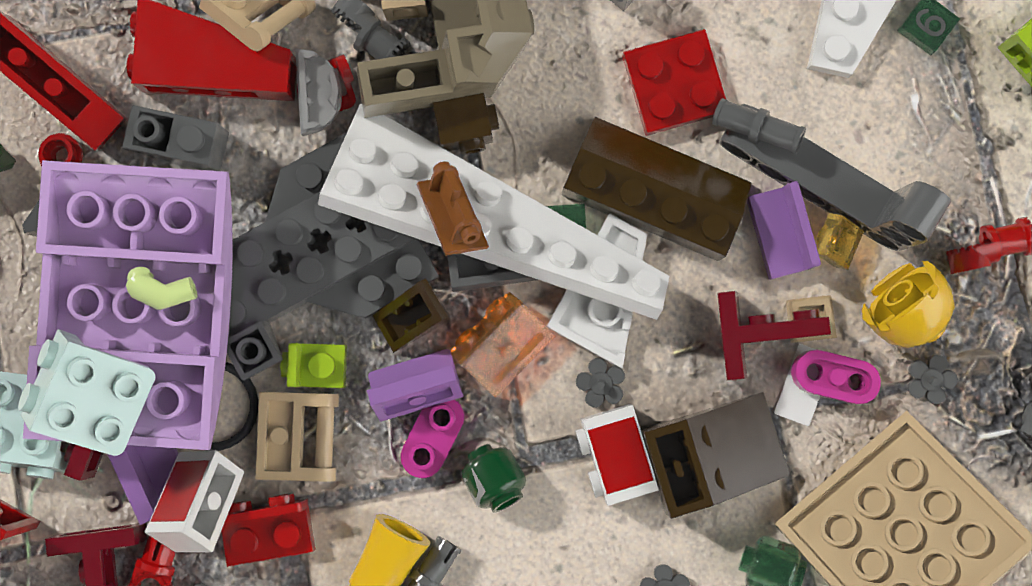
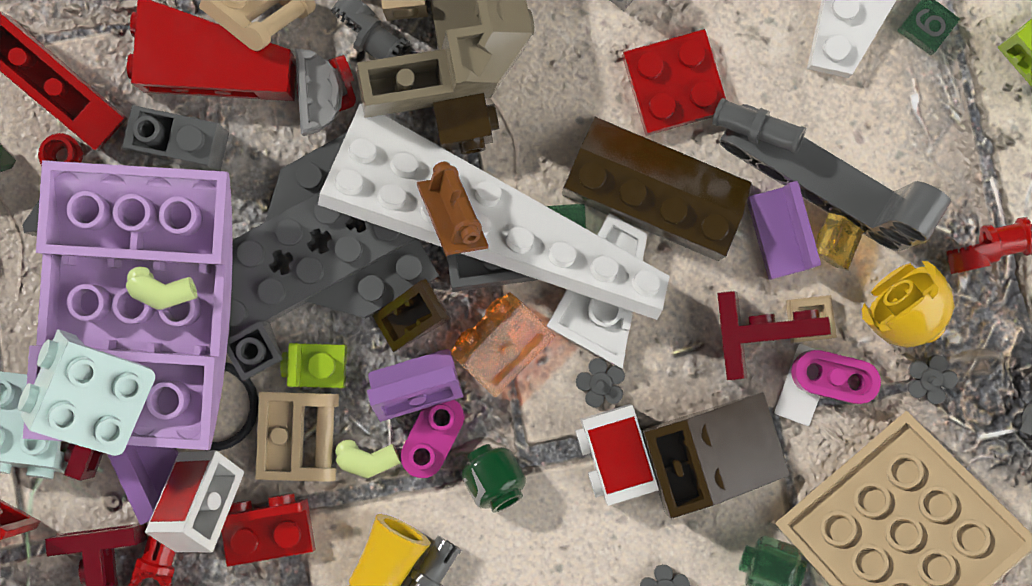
none -> yellowish green arm [335,440,402,478]

